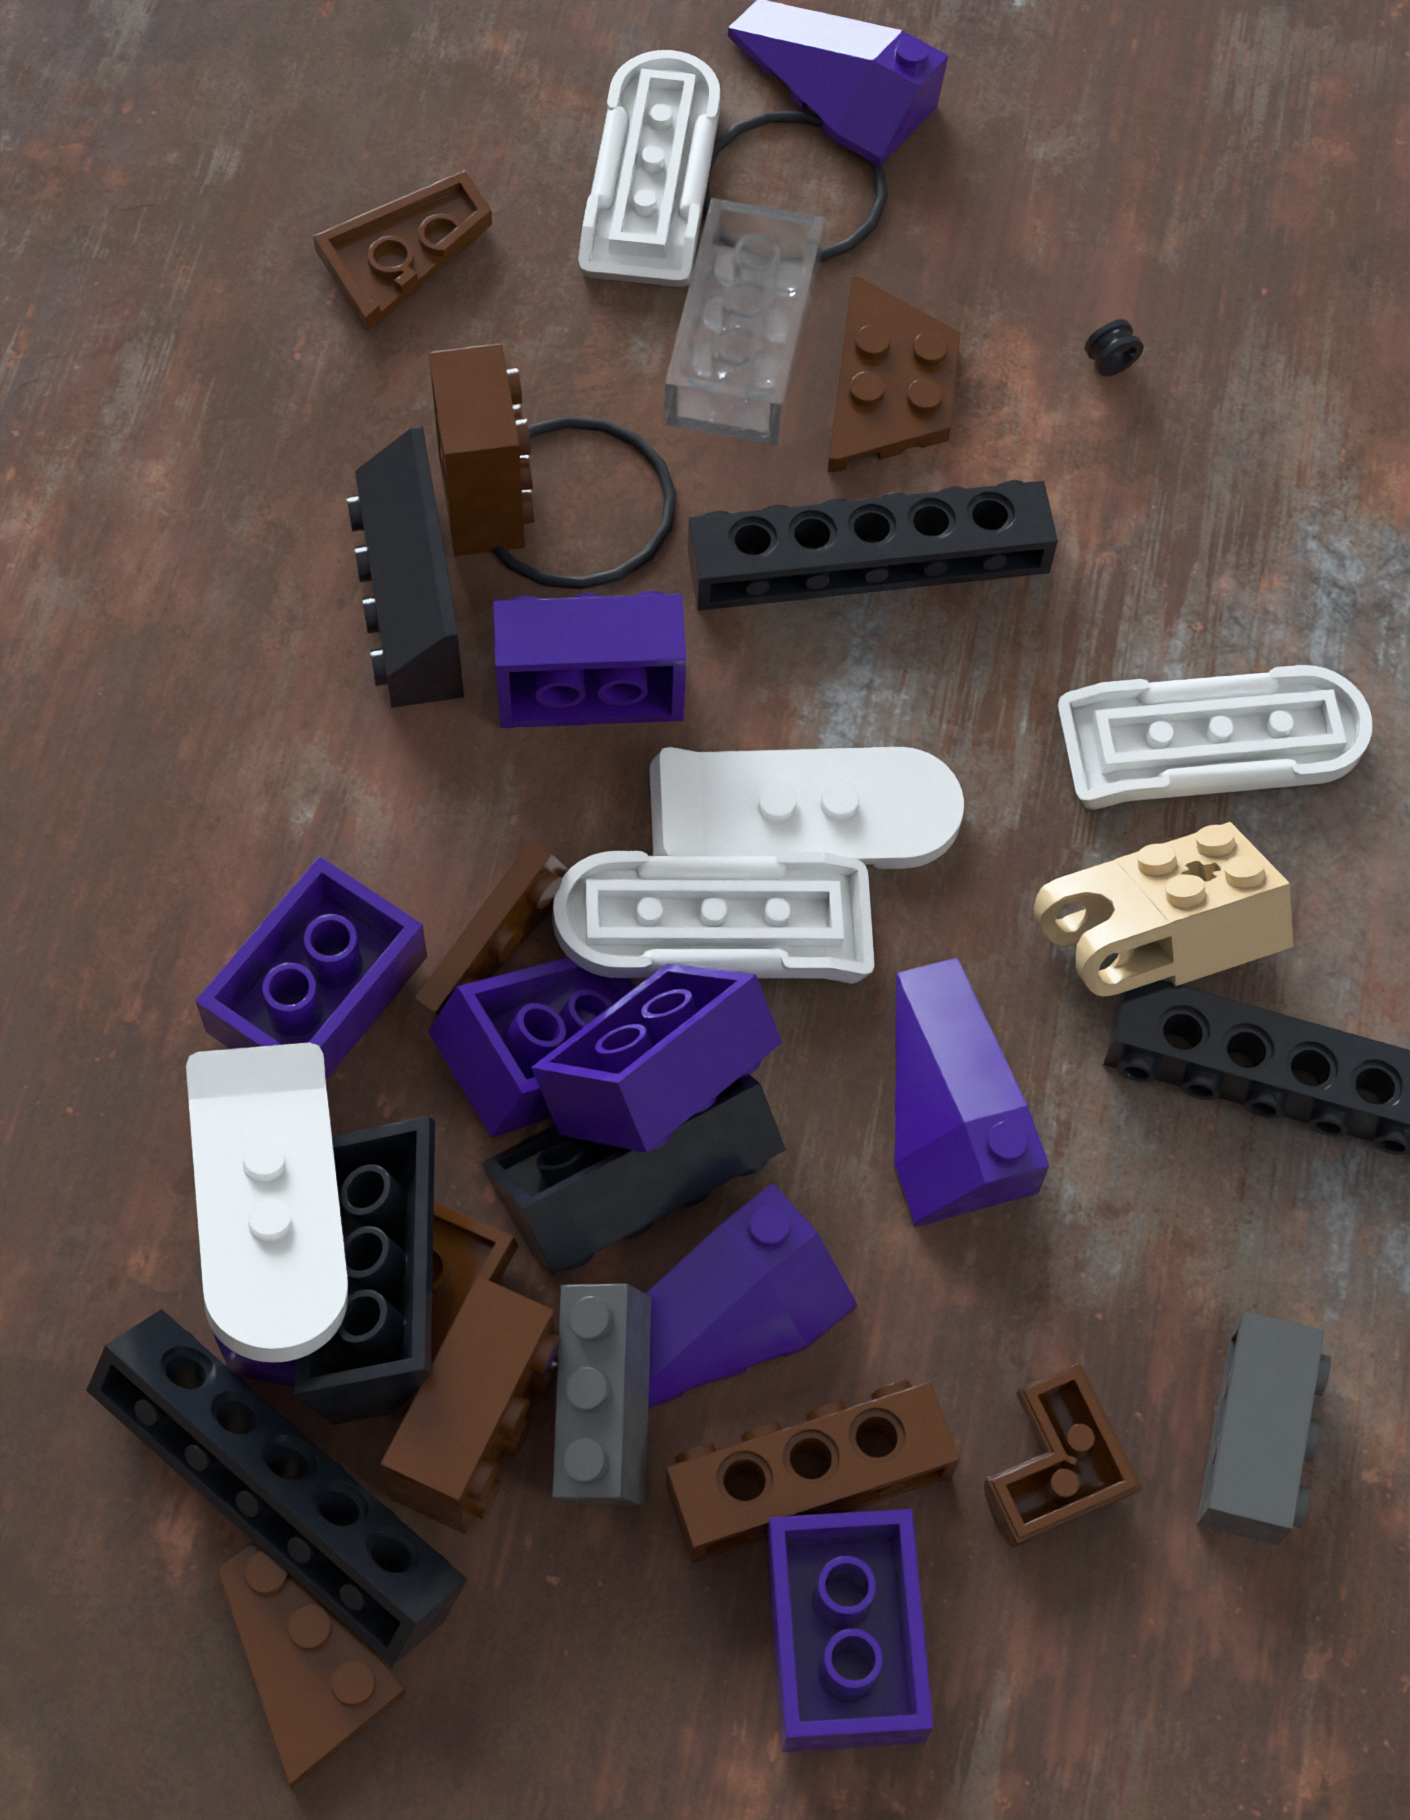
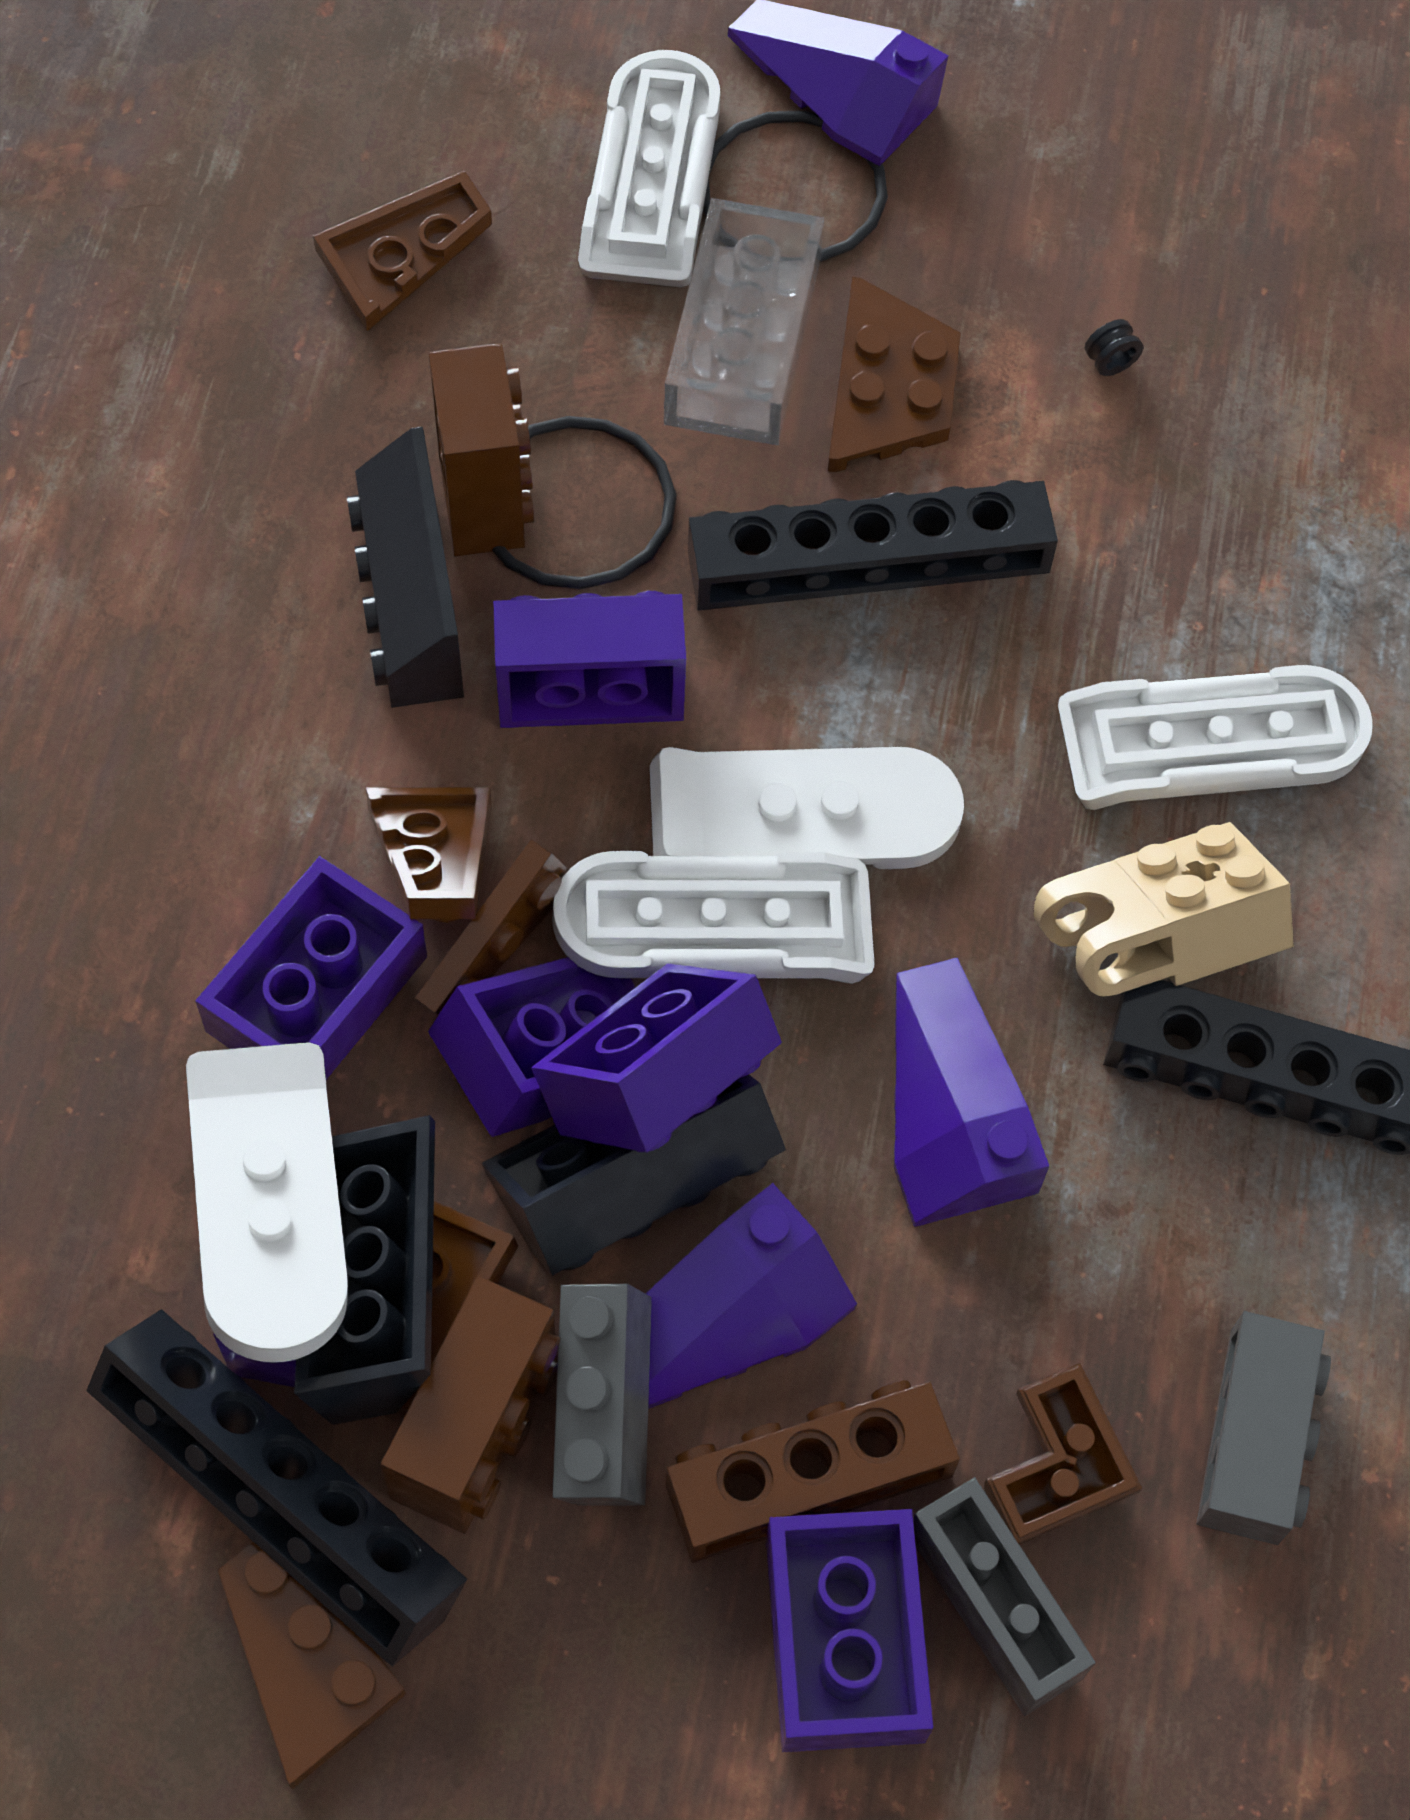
none -> reddish brown wing [366,787,492,922]
none -> dark grey brick [913,1477,1096,1717]

